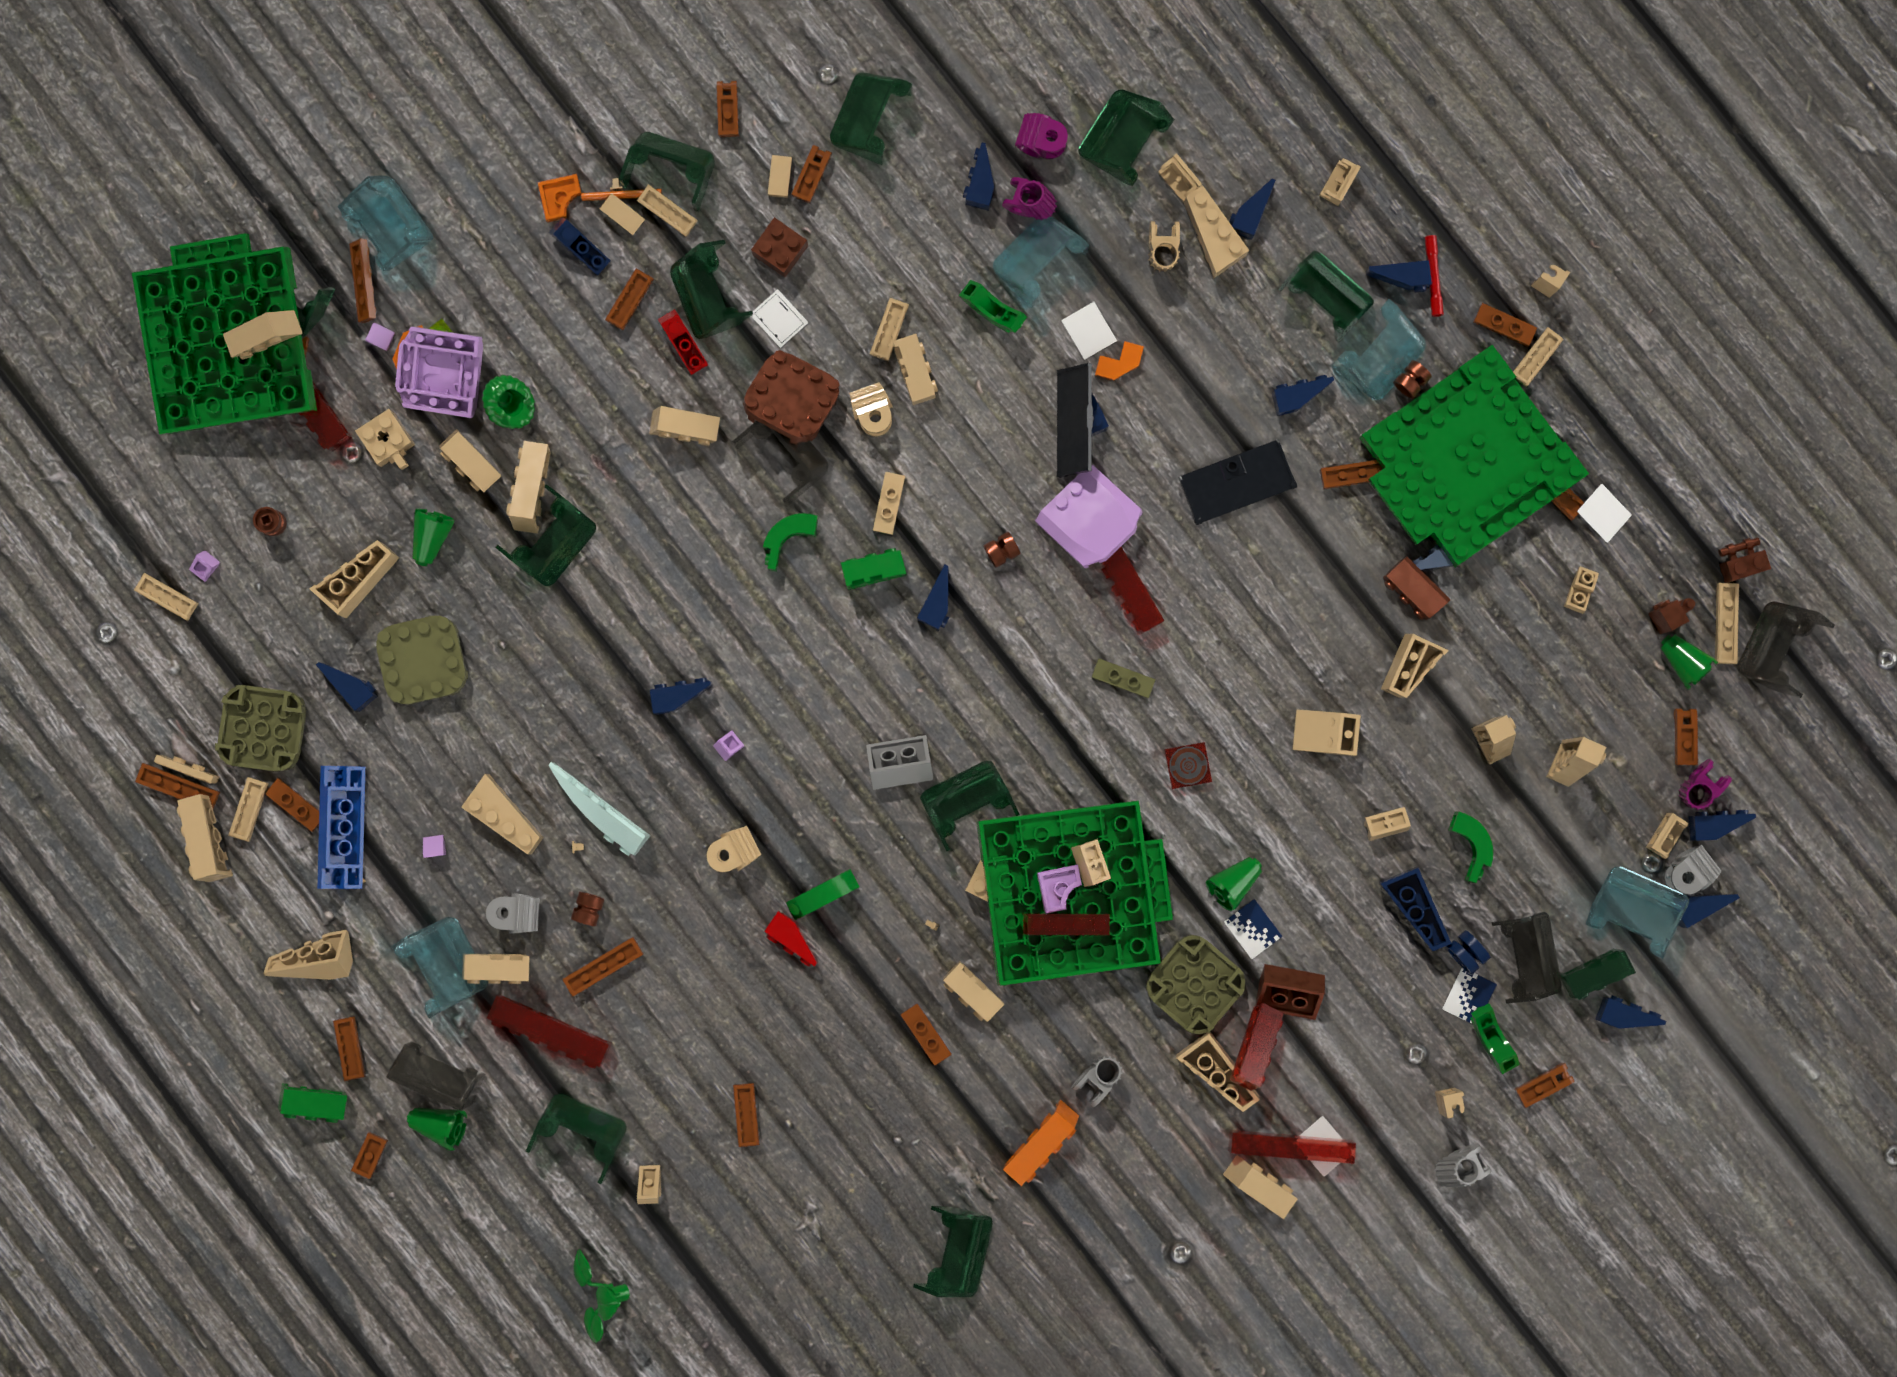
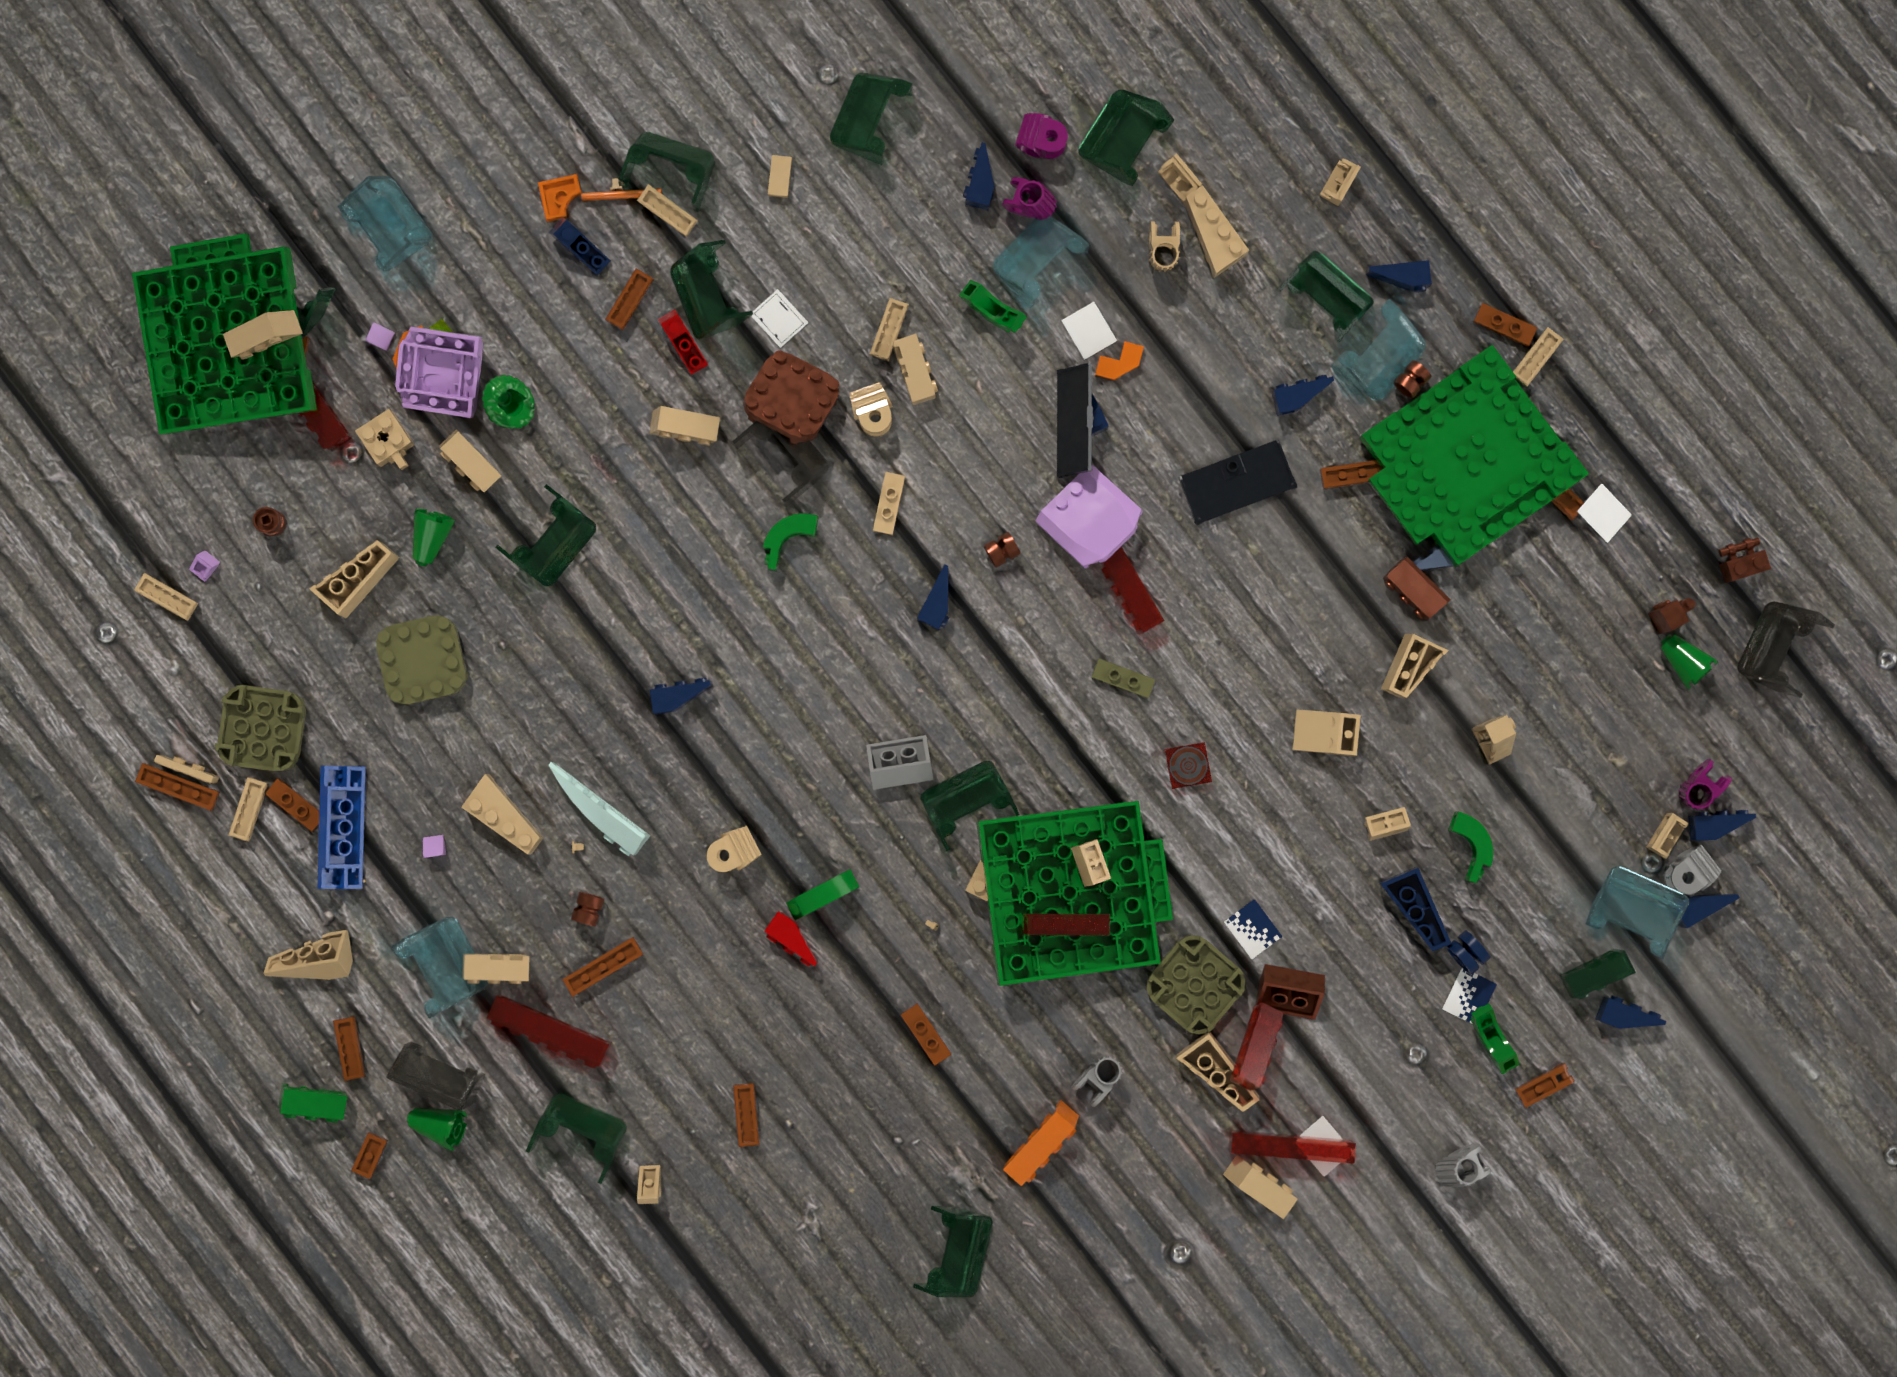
tan wedge [177,794,233,882] -> none
dark blue slope [316,662,378,712] -> none
dark orange plate [349,239,376,323] -> none
light grey piece [486,893,540,934] -> none
tan wedge [506,441,551,534] -> none
green plant [573,1249,630,1344] -> none
tan slope [599,193,645,235] -> none
lavender slope [713,730,744,761] -> none
dark orange plate [717,81,739,137] -> none
copper brick [751,217,808,278] -> none
dark orange plate [791,145,832,204] -> none
green wedge [841,548,907,590] -> none
tan wedge [943,961,1004,1022] -> none
lavender tile [1037,865,1082,913] -> none
green cone [1205,857,1262,912] -> none
dark blue slope [1229,179,1276,240] -> none
red piece [1424,235,1444,317] -> none
tan hinge [1435,1088,1464,1118] -> none
clear smoke windscreen [1491,912,1562,1004] -> none
tan hinge [1531,265,1570,298] -> none
tan wedge [1546,737,1606,787] -> none
tan slope [1564,566,1599,614] -> none
dark orange plate [1674,708,1698,765] -> none
tan tile [1715,583,1739,665] -> none

